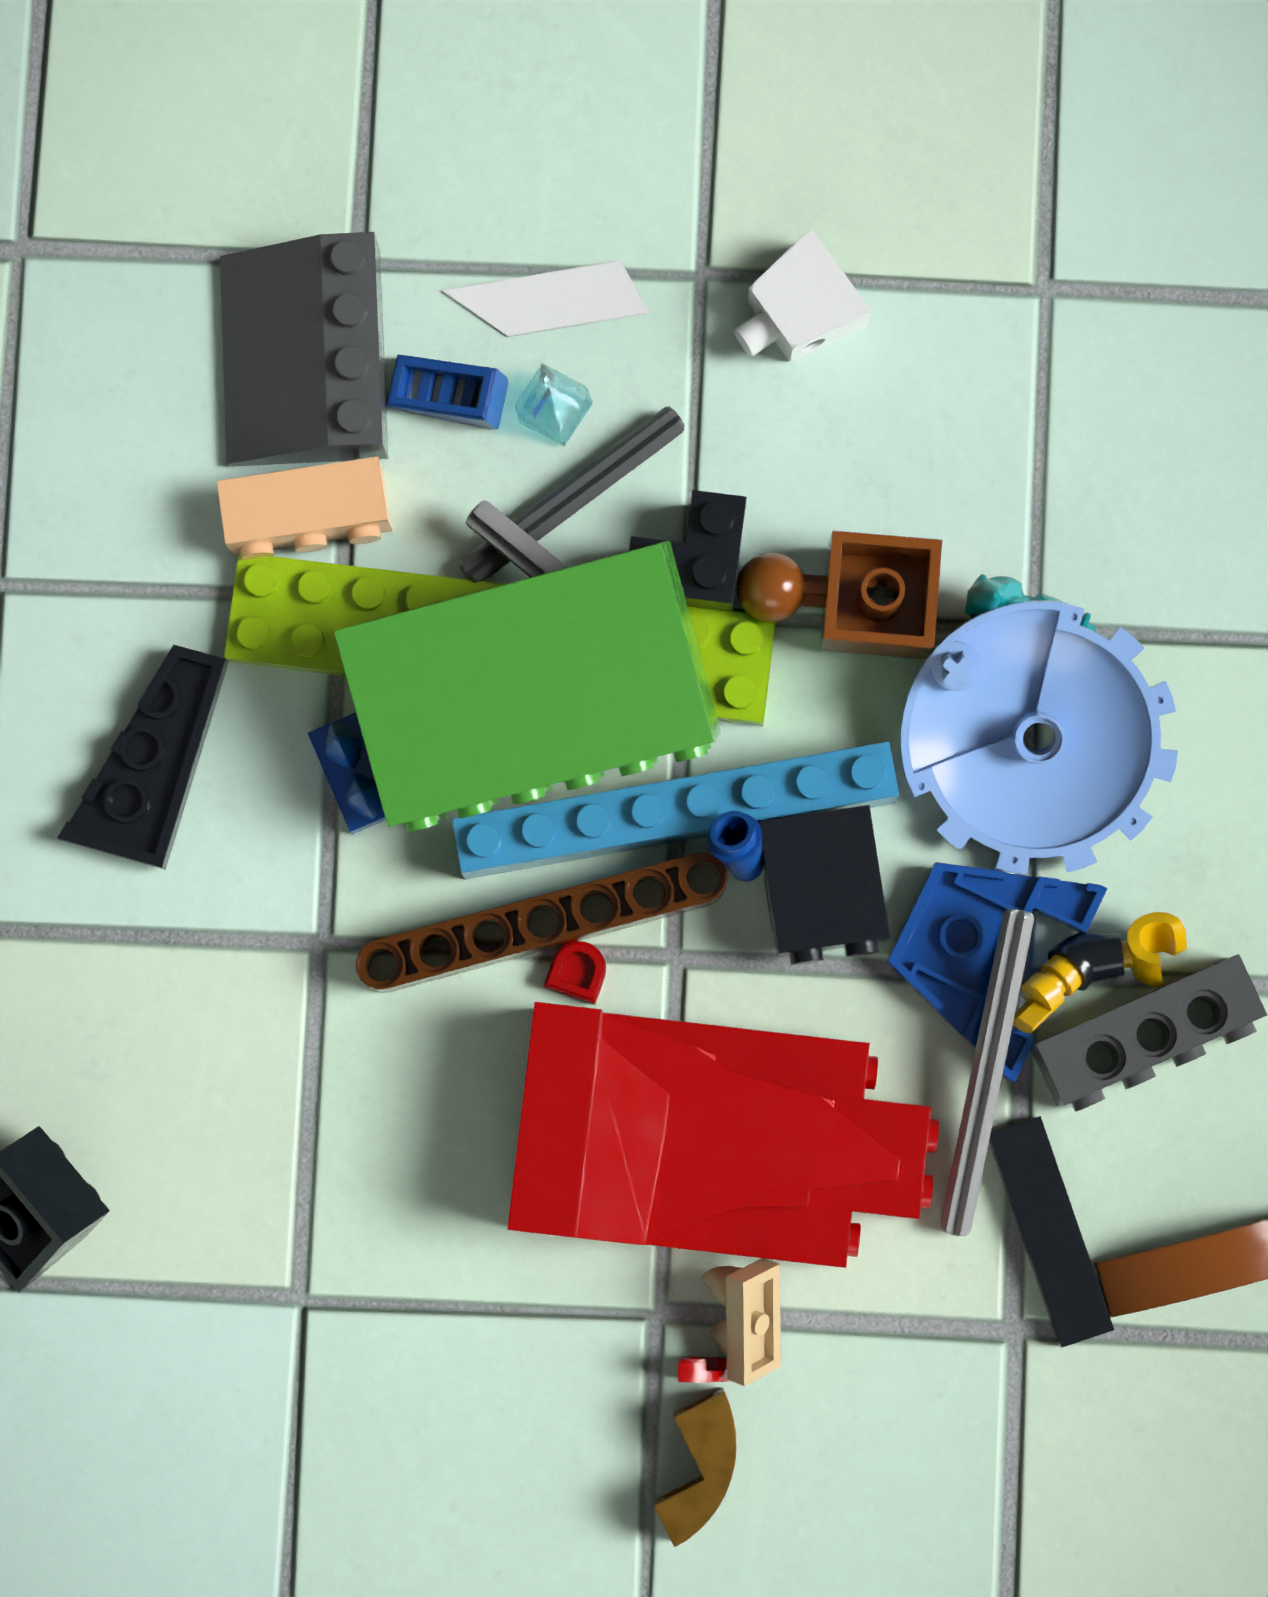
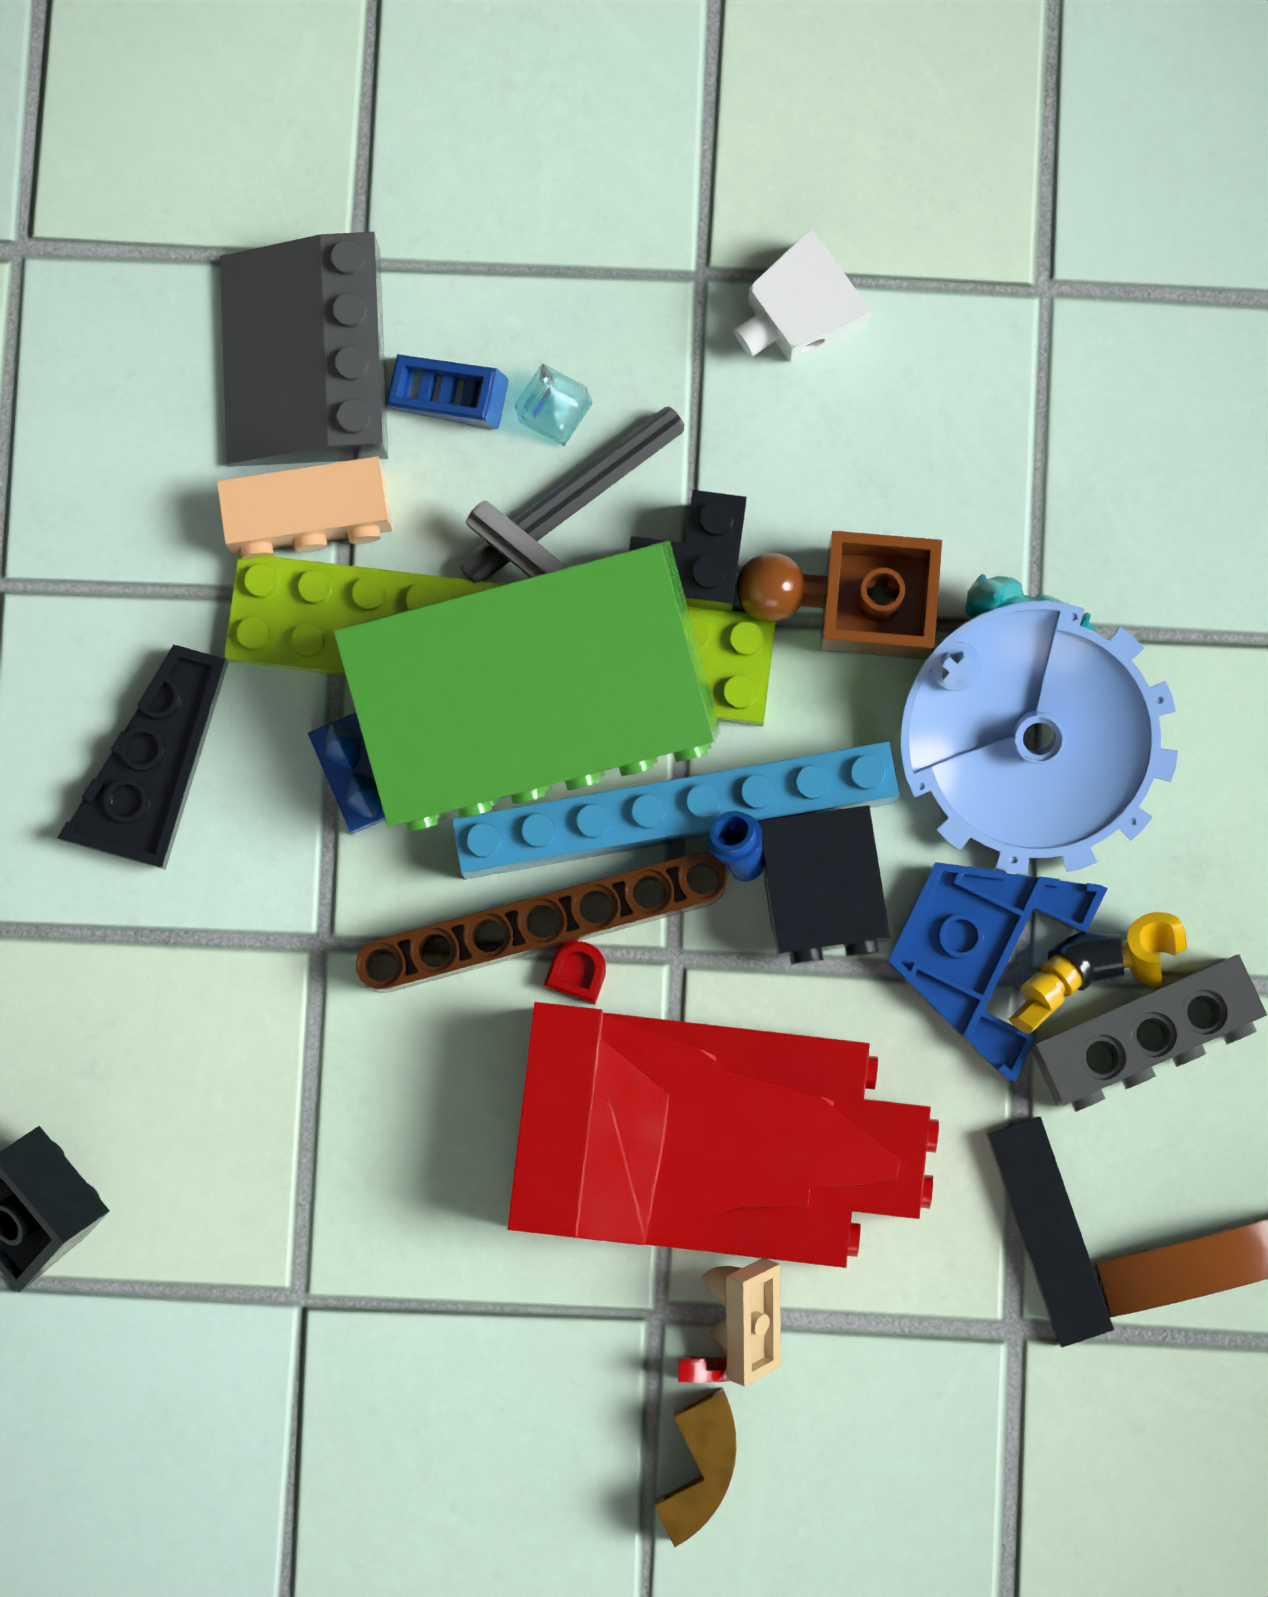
white sticker [441,260,650,337] -> none
light grey axle [940,908,1034,1236] -> none

